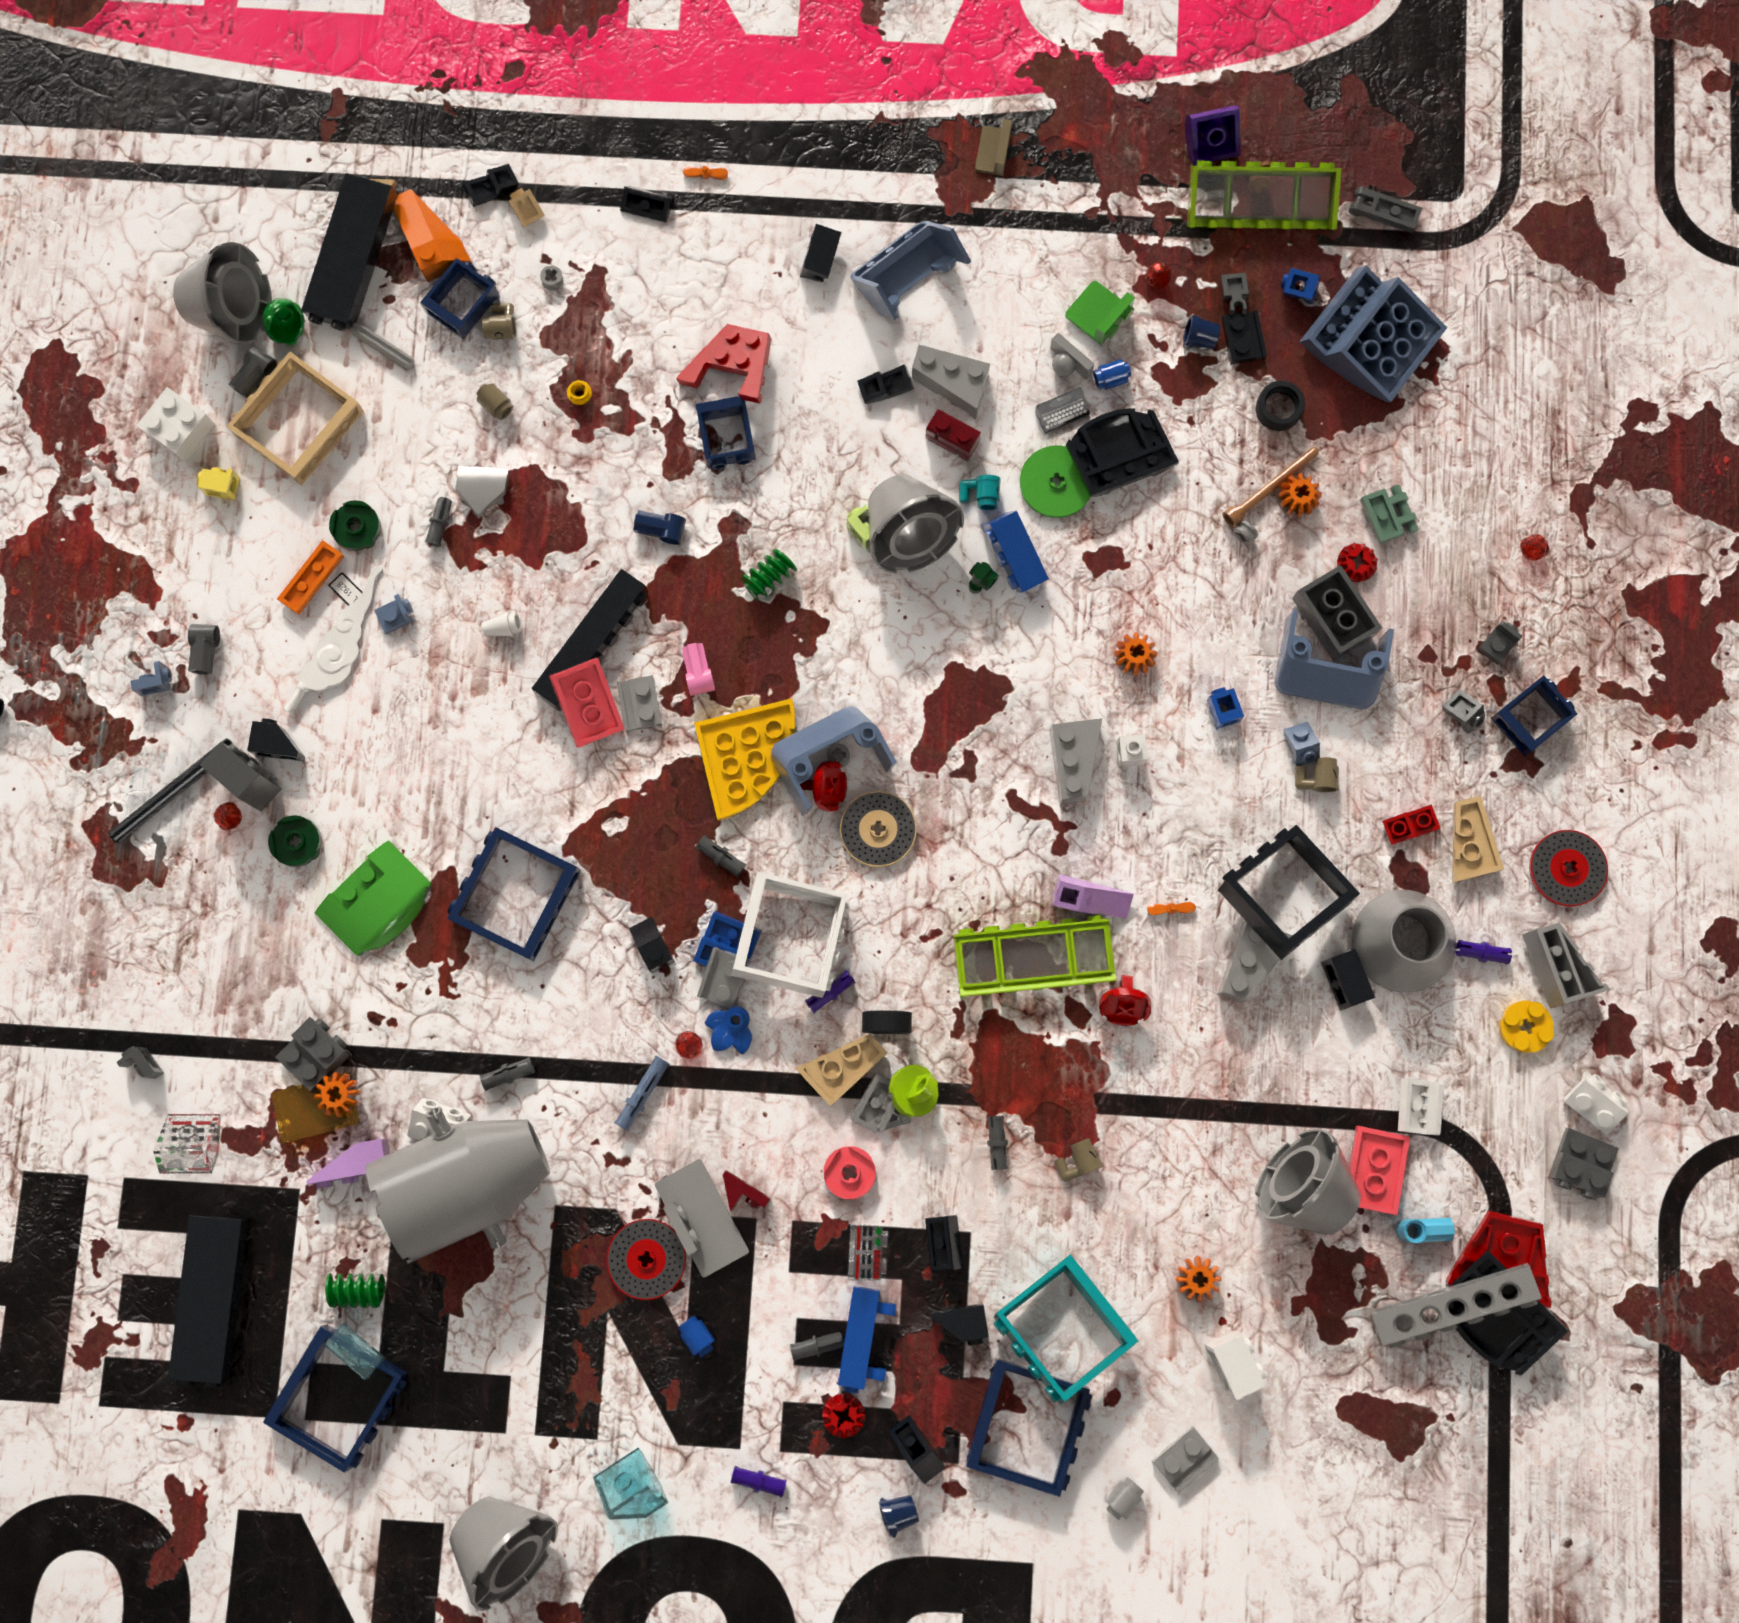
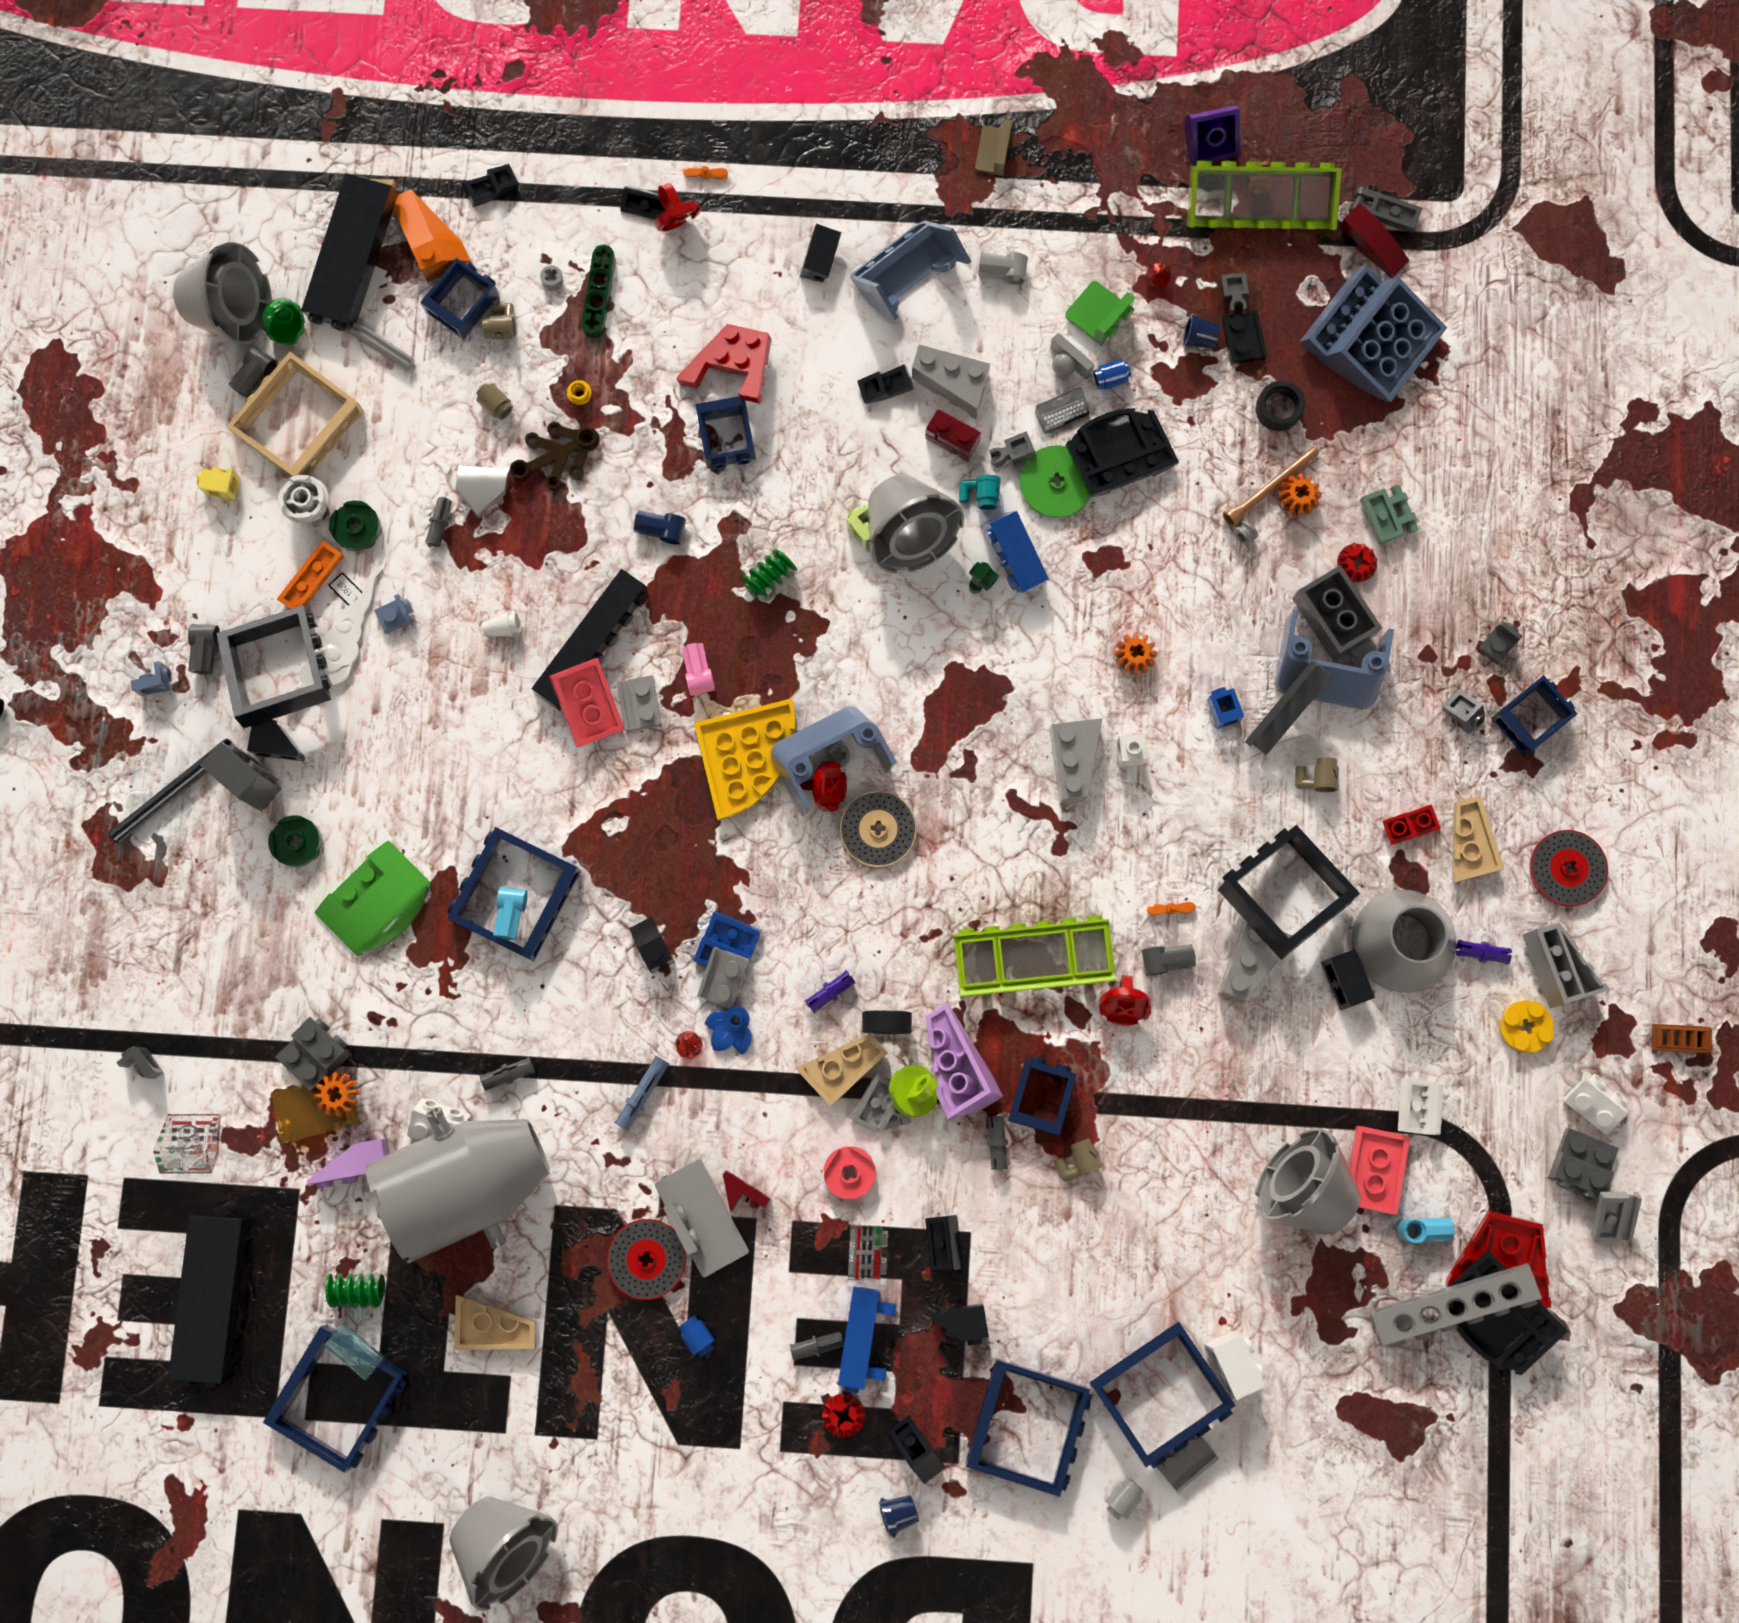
white brick [136,387,215,462] -> none
clear red piece [213,802,242,831] -> none
tan bracket [507,188,545,228] -> none
clear light blue slope [593,1447,669,1520] -> none
dark grey pin [695,835,747,878] -> none
dark purple pin [730,1466,787,1498] -> none
white window [731,871,850,998] -> none
teal window [993,1254,1139,1405] -> none
lavender slope [1052,874,1134,918] -> none
orange gear [1175,1256,1222,1303] -> none
blue brick [1281,268,1321,303] -> none
sand blue bracket [1284,722,1320,766] -> none
clear red piece [1520,534,1549,561] -> none
none -> black window [216,605,332,729]
none -> white cone [278,475,328,524]
none -> tan wing [454,1295,537,1350]
none -> medium azure piece [493,886,528,940]
none -> dark brown plant [509,422,600,491]
none -> dark green beam [581,244,616,338]
none -> red tile [654,183,701,232]
none -> lavender wedge [925,1003,1003,1120]
none -> light grey piece [978,252,1028,285]
none -> dark grey plate [989,431,1036,468]
none -> dark blue window [1007,1056,1077,1136]
none -> dark blue window [1089,1321,1236,1469]
none -> dark grey piece [1141,944,1196,976]
none -> dark grey fence [1245,660,1333,755]
none -> dark red slope [1339,203,1409,279]
none -> light grey plate [1590,1192,1642,1242]
none -> dark orange slope [1652,1024,1712,1054]

